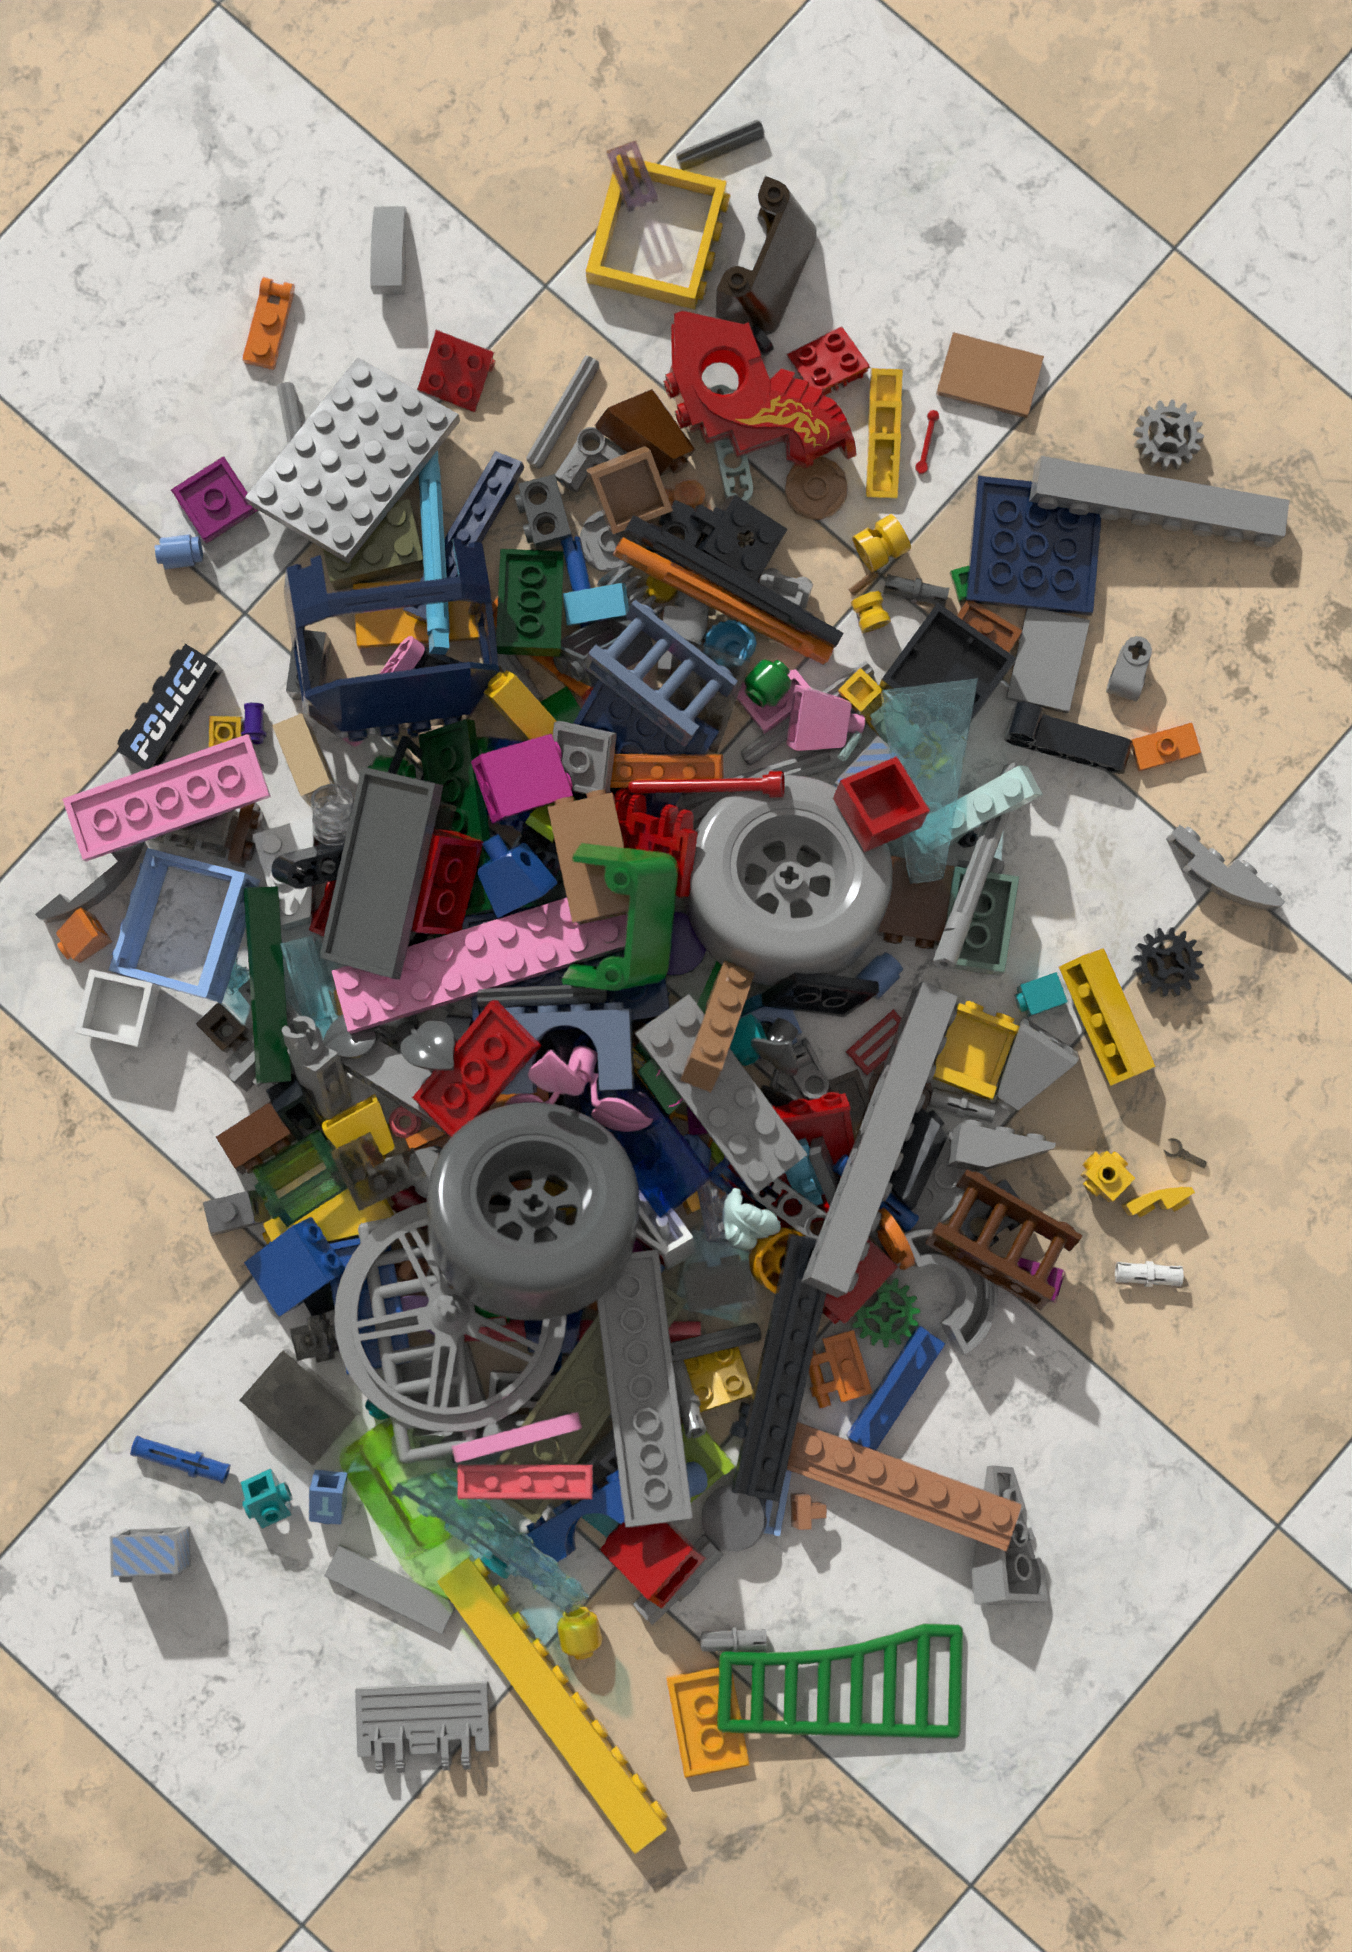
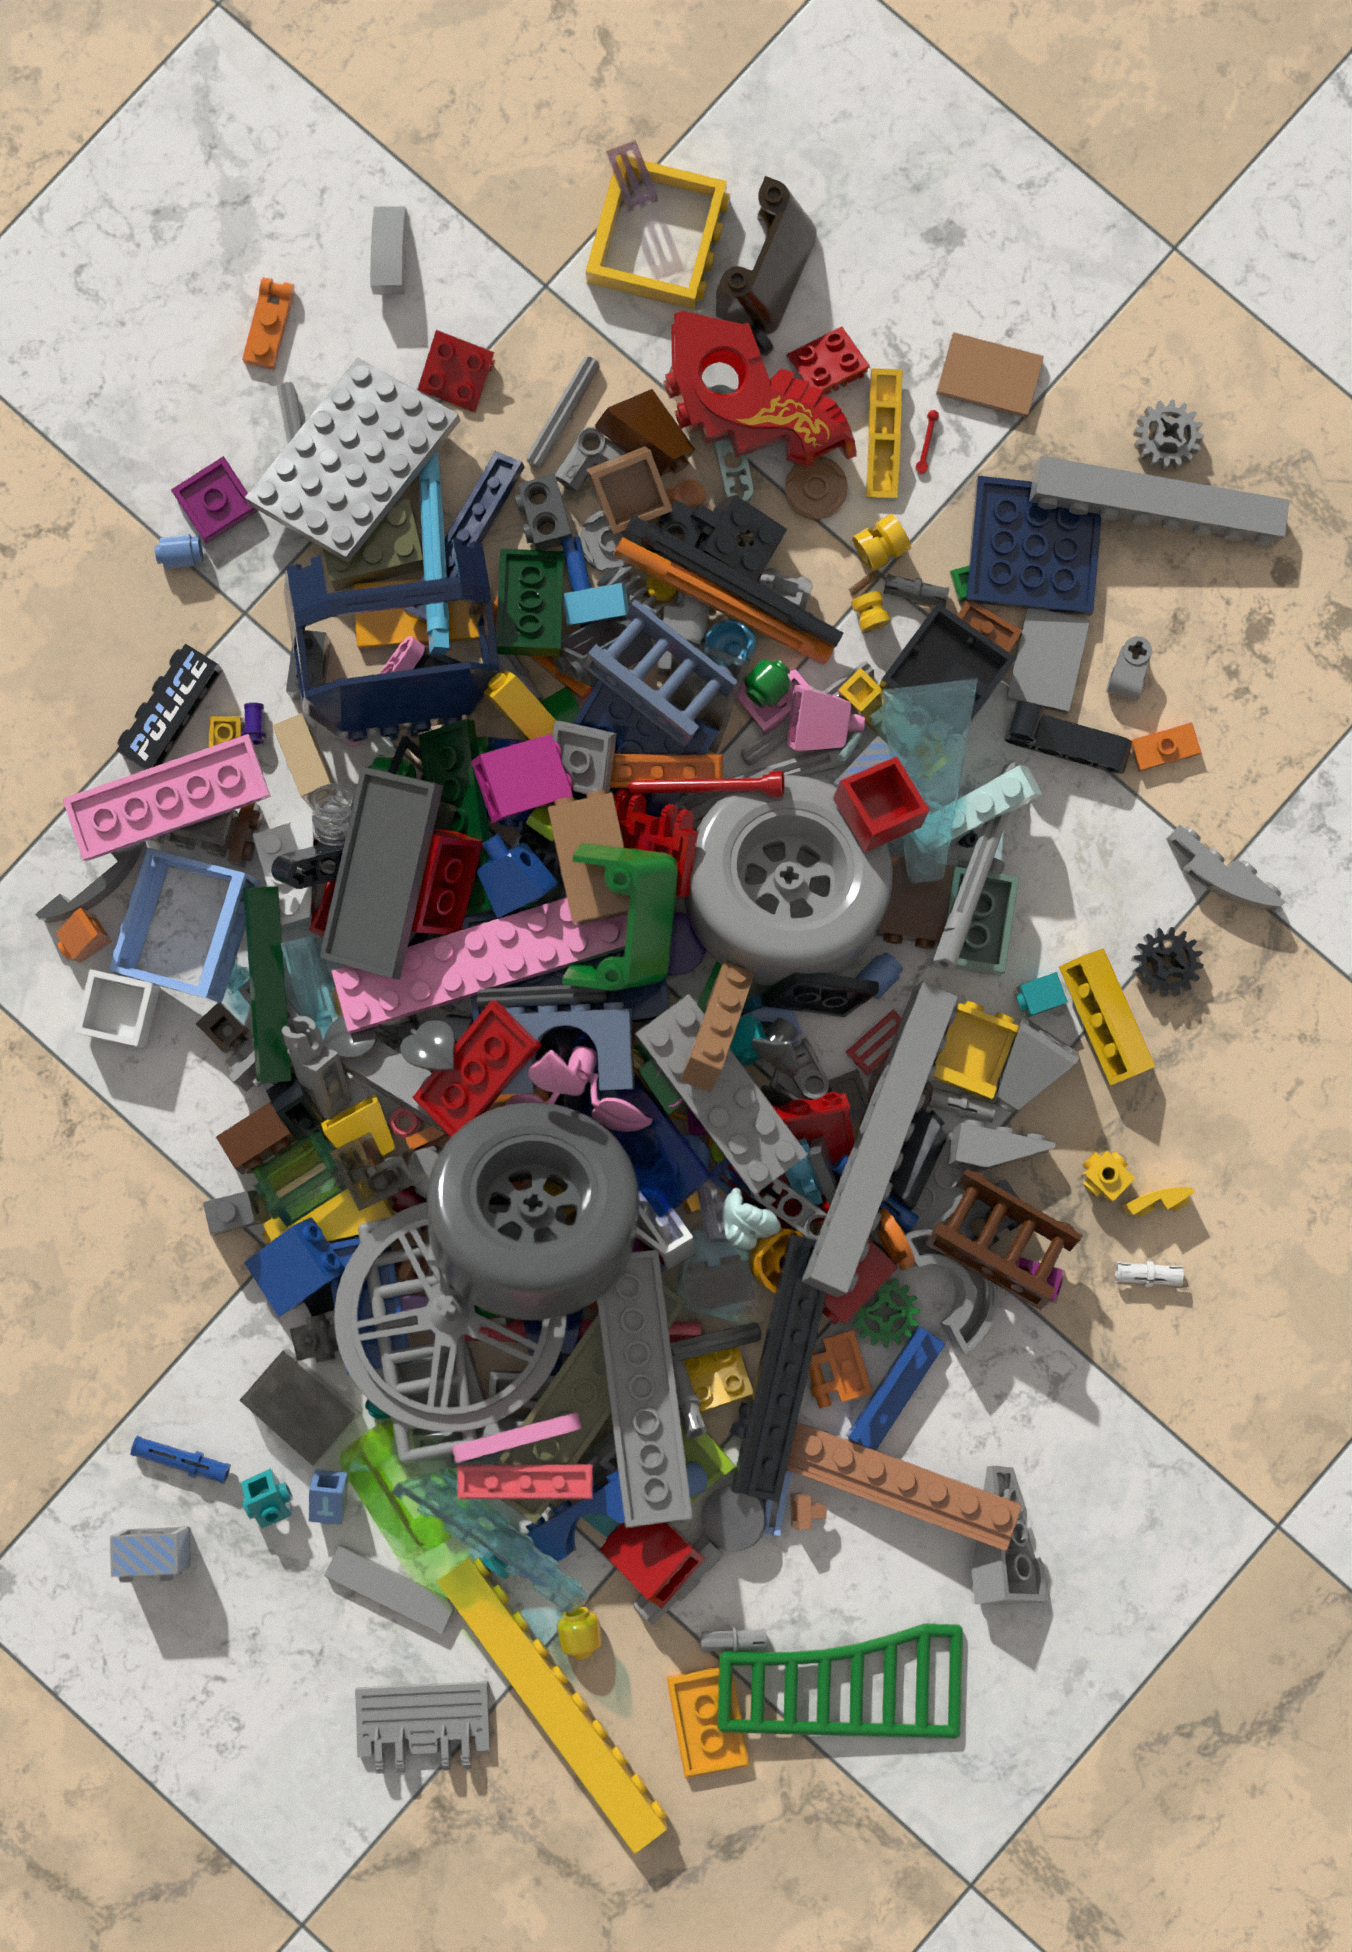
dark grey axle [676,120,765,170] -> none
clear smoke hand [1163,1138,1207,1169] -> none

